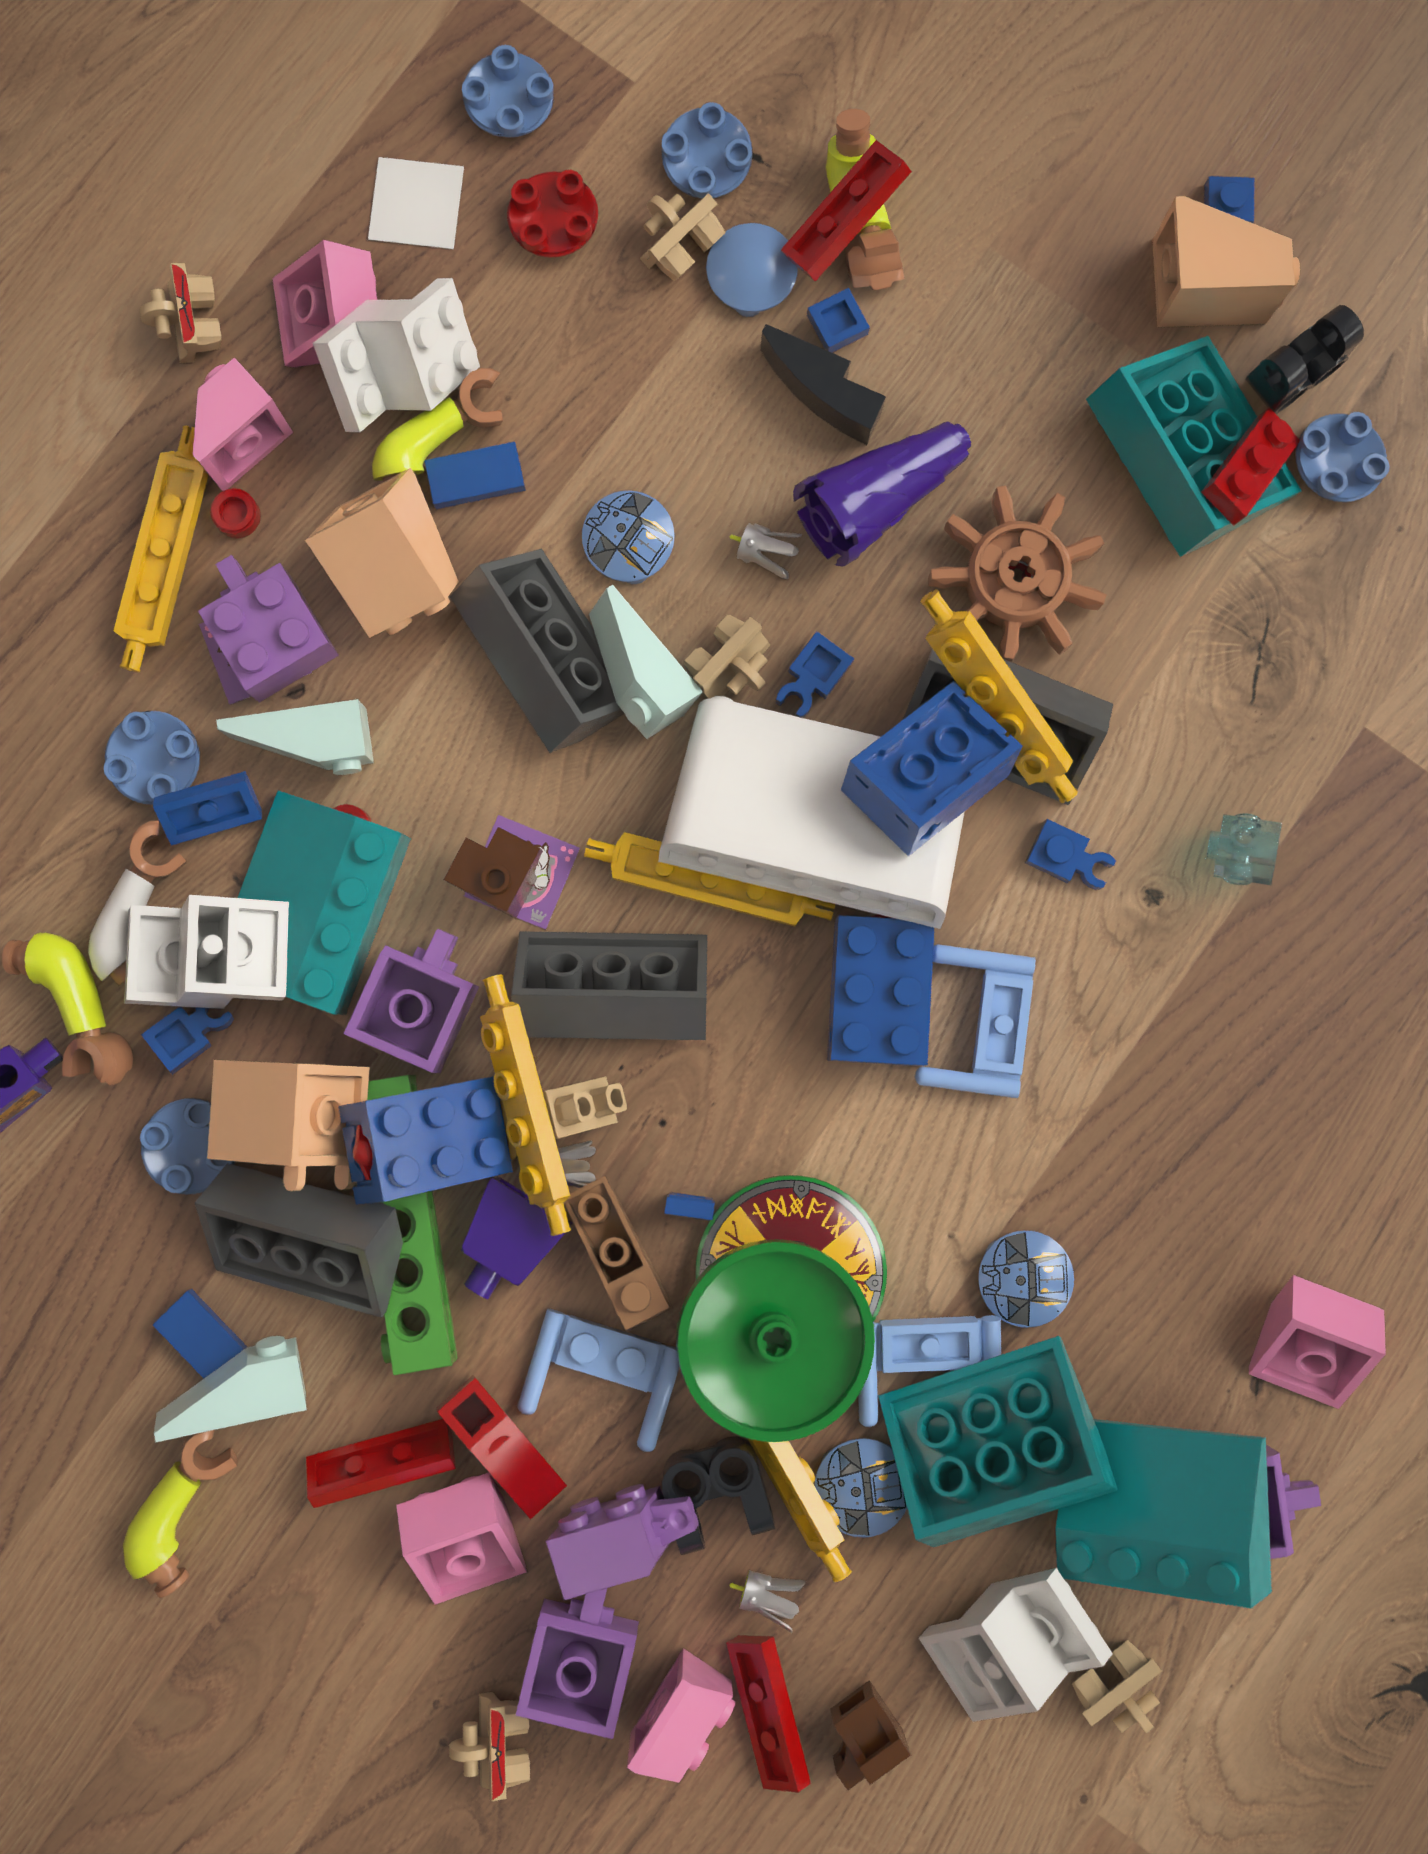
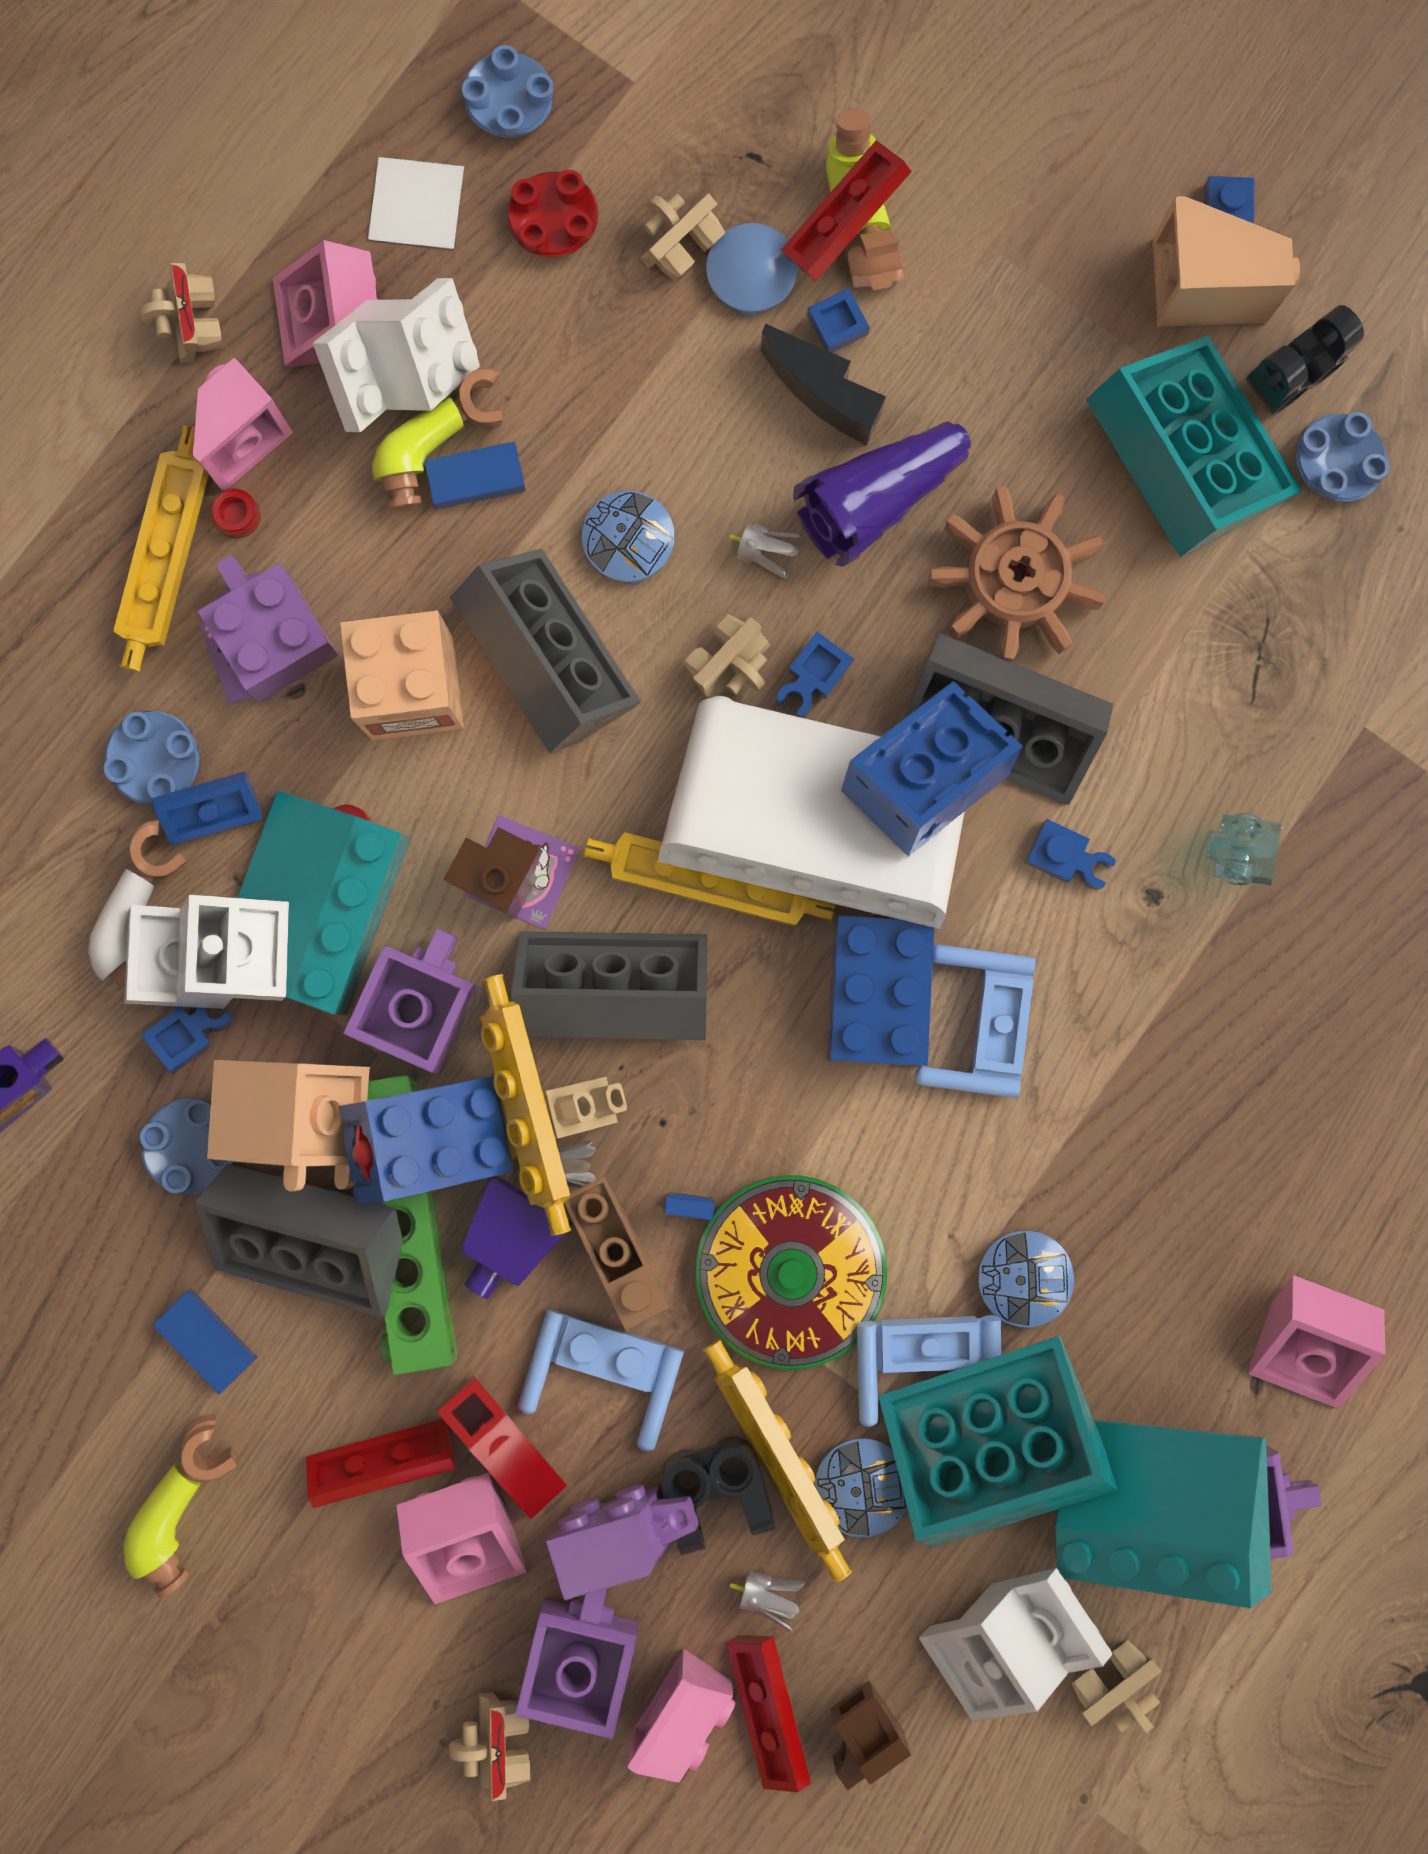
piece [2,932,133,1085] -> none
light aqua slope [154,1336,307,1442] -> none
light aqua slope [216,699,374,775] -> none
light nougat slope [305,468,459,638] -> none
light aqua slope [589,585,703,739] -> none
medium blue dish [662,102,753,199] -> none
green dish [676,1239,875,1442] -> none
yellow plate [920,589,1078,803] -> none
red plate [1201,407,1300,526] -> none
none -> light nougat container [340,610,464,740]

